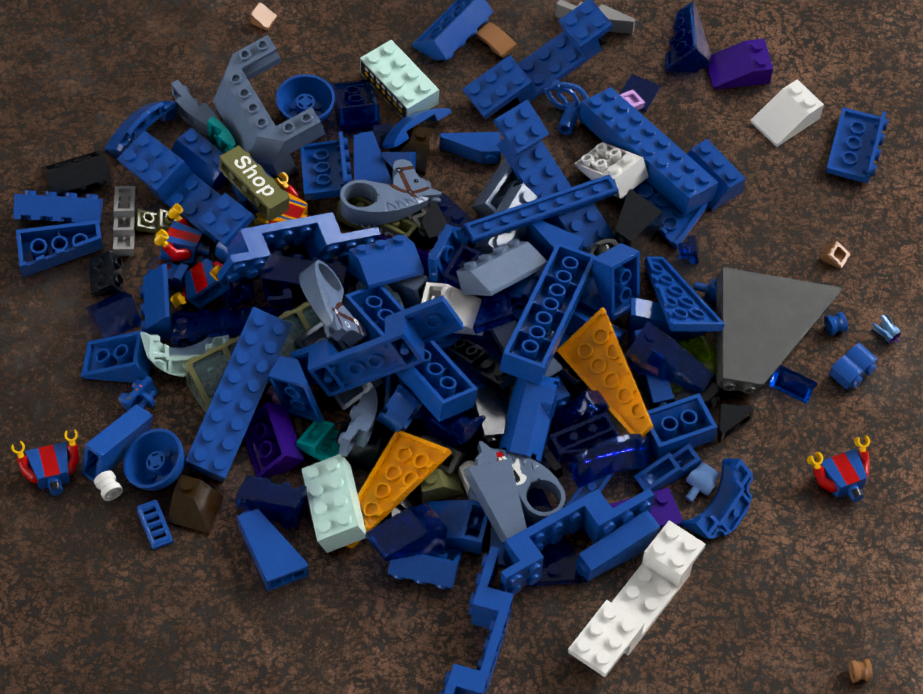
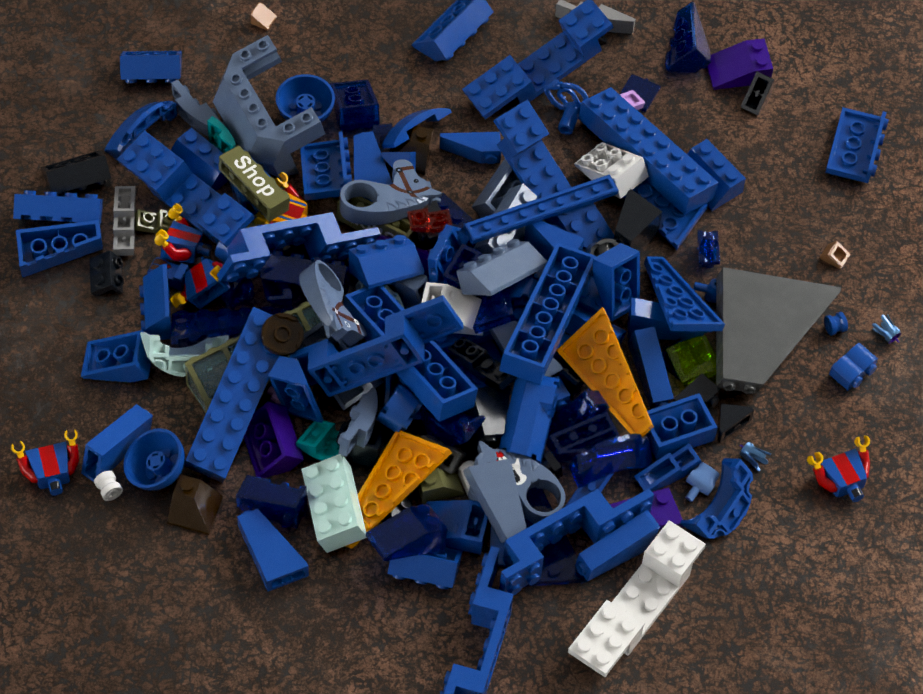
clear blue slope [86,291,141,338] -> none
blue hips [118,376,158,411] -> none
blue slope [136,500,174,550] -> none
light aqua brick [360,40,439,118] -> none
medium nougat slope [476,22,518,58] -> none
clear blue wedge [624,321,715,392] -> none
clear blue tile [678,235,699,264] -> none
white slope [750,80,824,147] -> none
clear blue slope [770,365,818,403] -> none
medium nougat wheel [849,659,873,683] -> none
none -> blue slope [120,51,182,83]
none -> dark brown tile [261,313,304,356]
none -> clear red slope [407,208,452,232]
none -> clear blue hips [697,230,720,268]
none -> flat silver piece [740,442,771,472]
none -> black slope [741,71,775,115]

